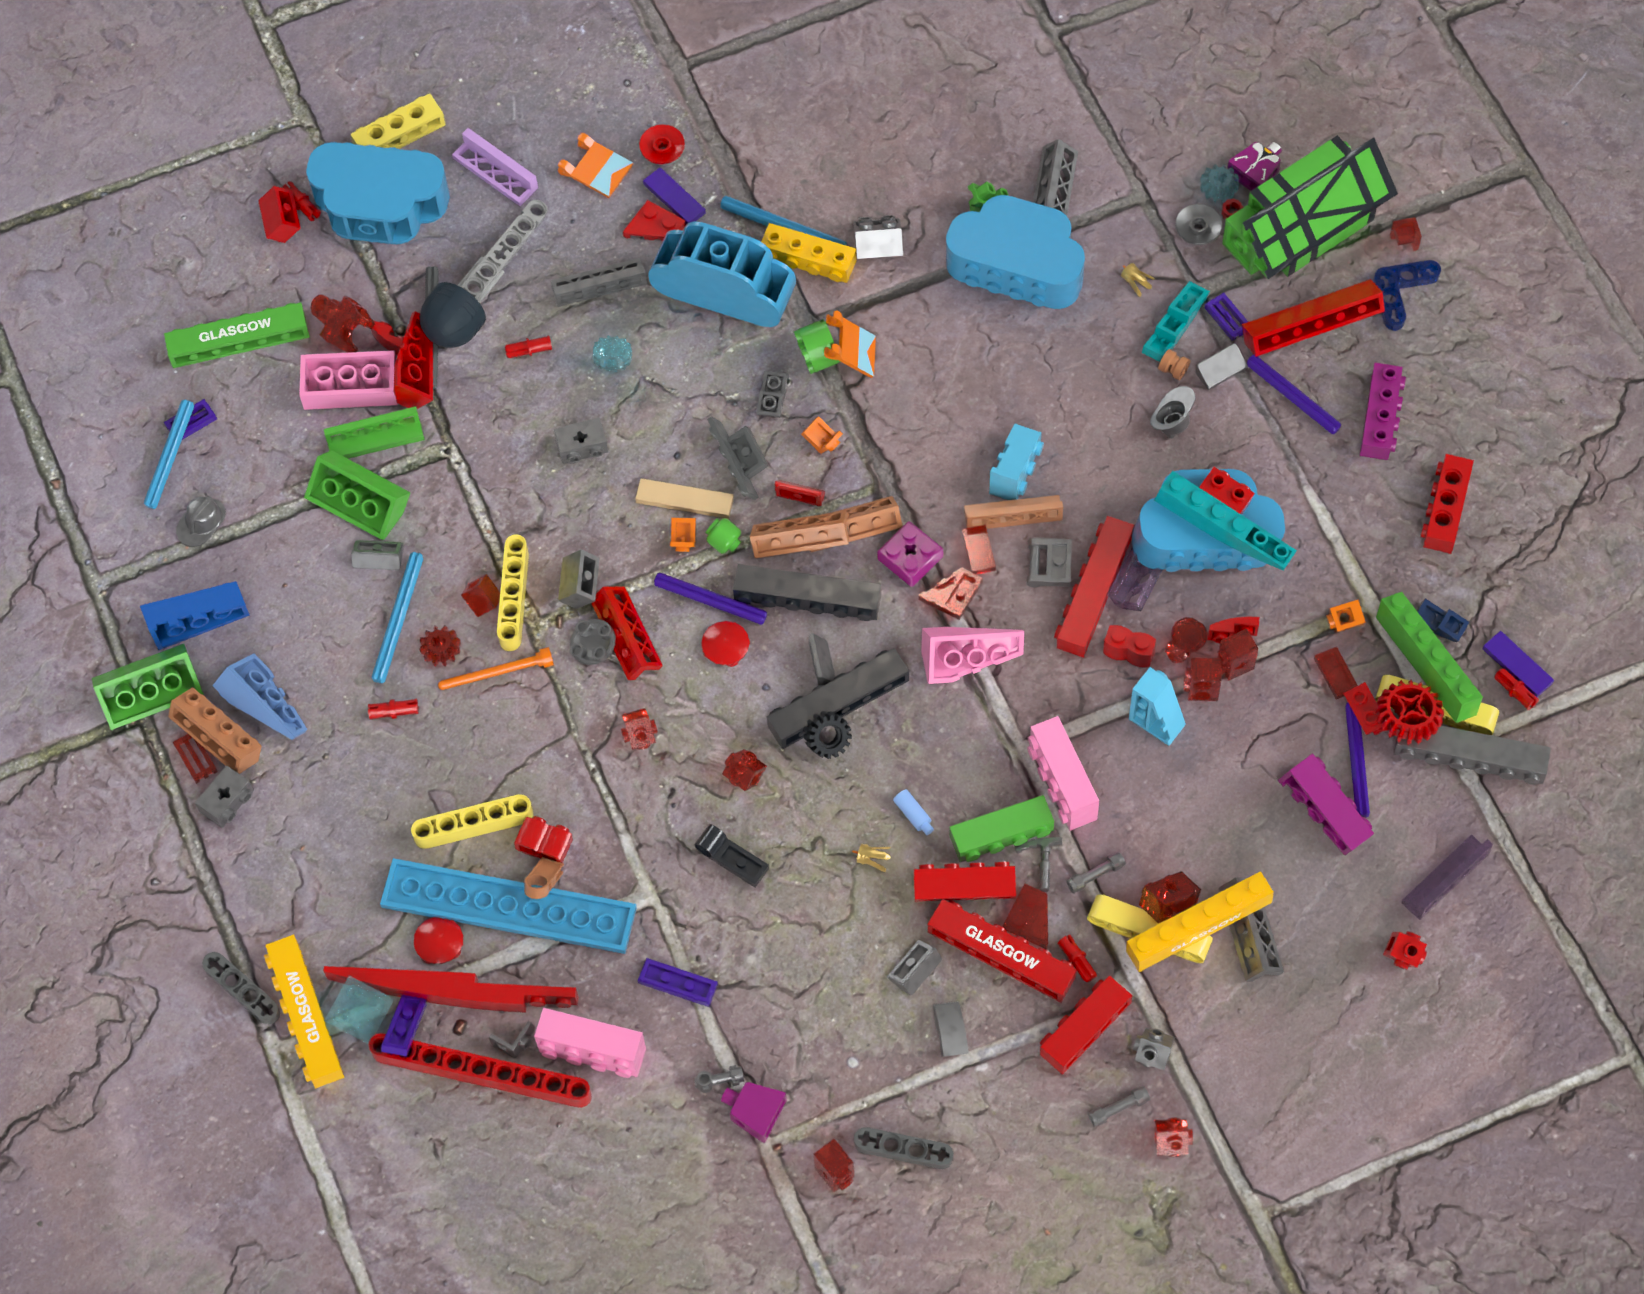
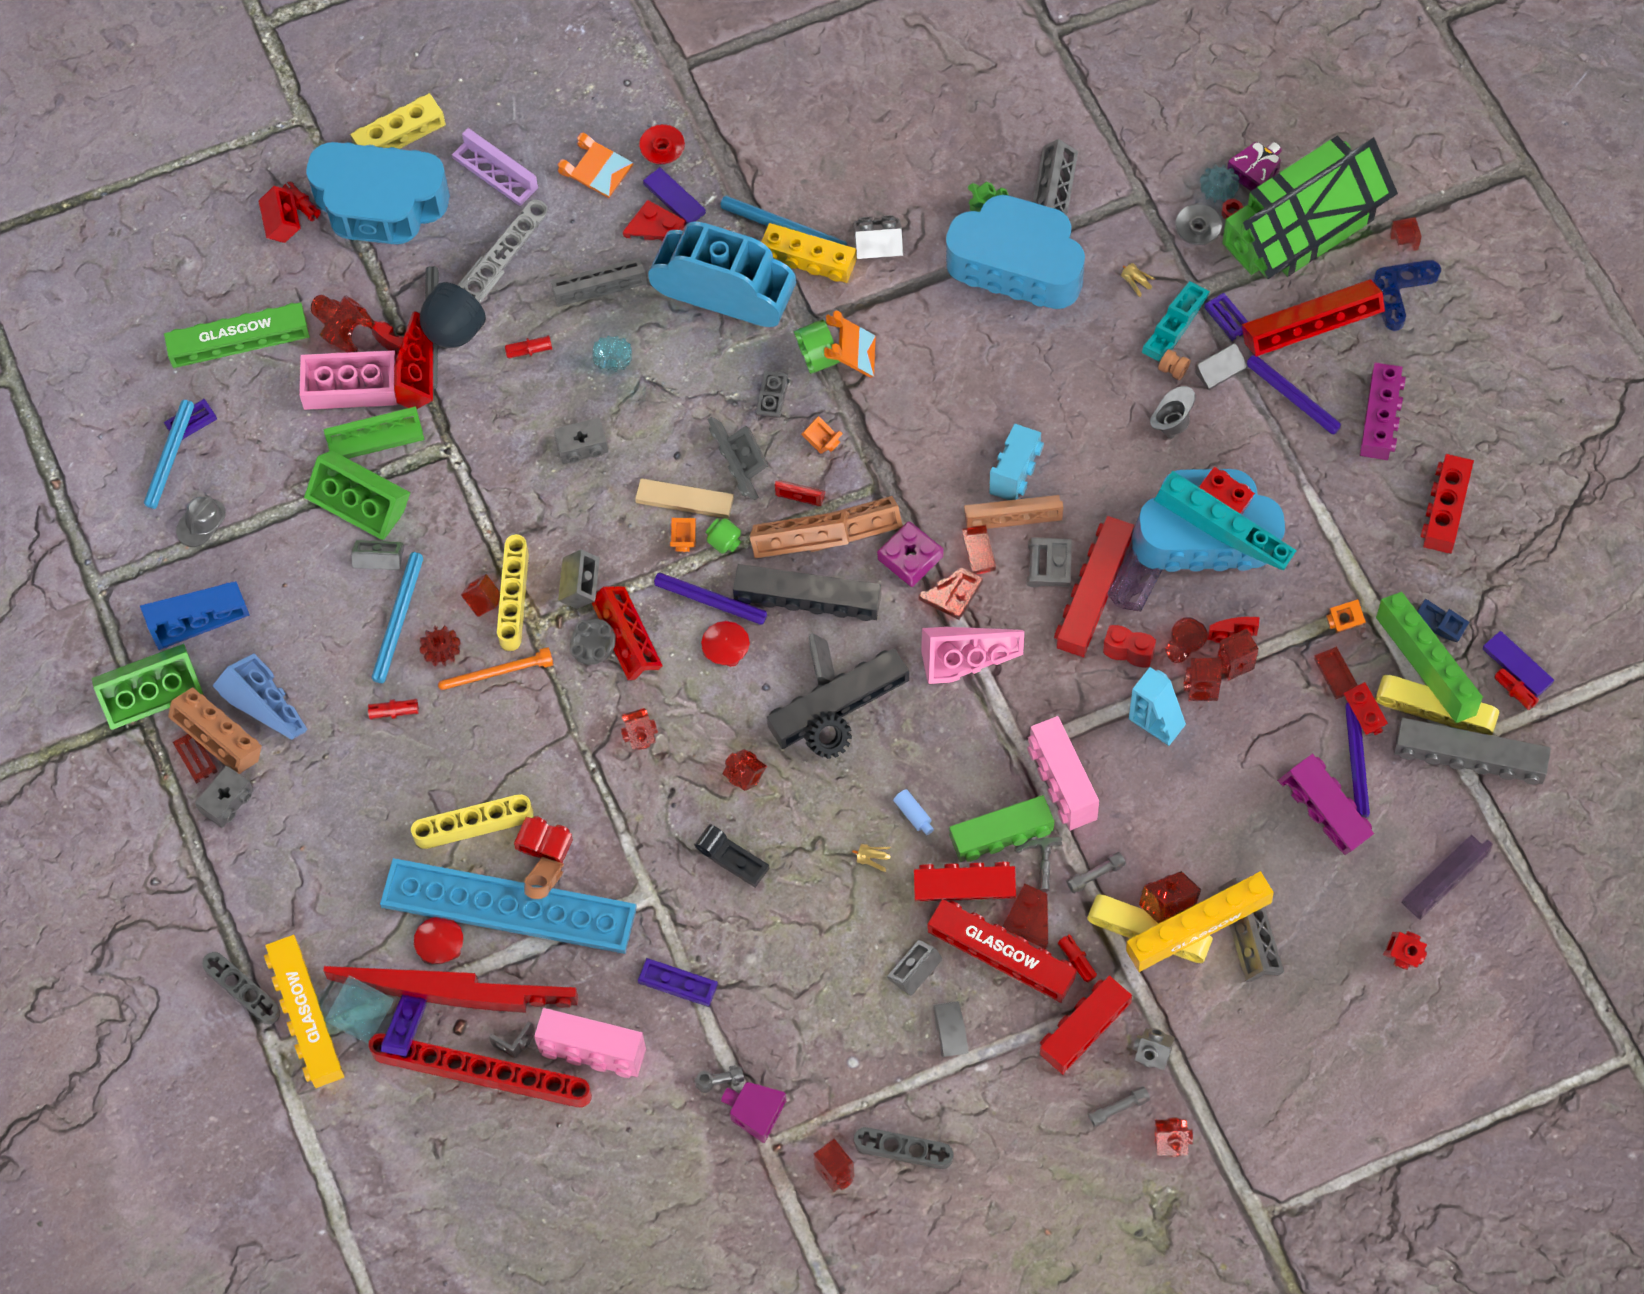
red gear [1375,679,1444,745] -> none

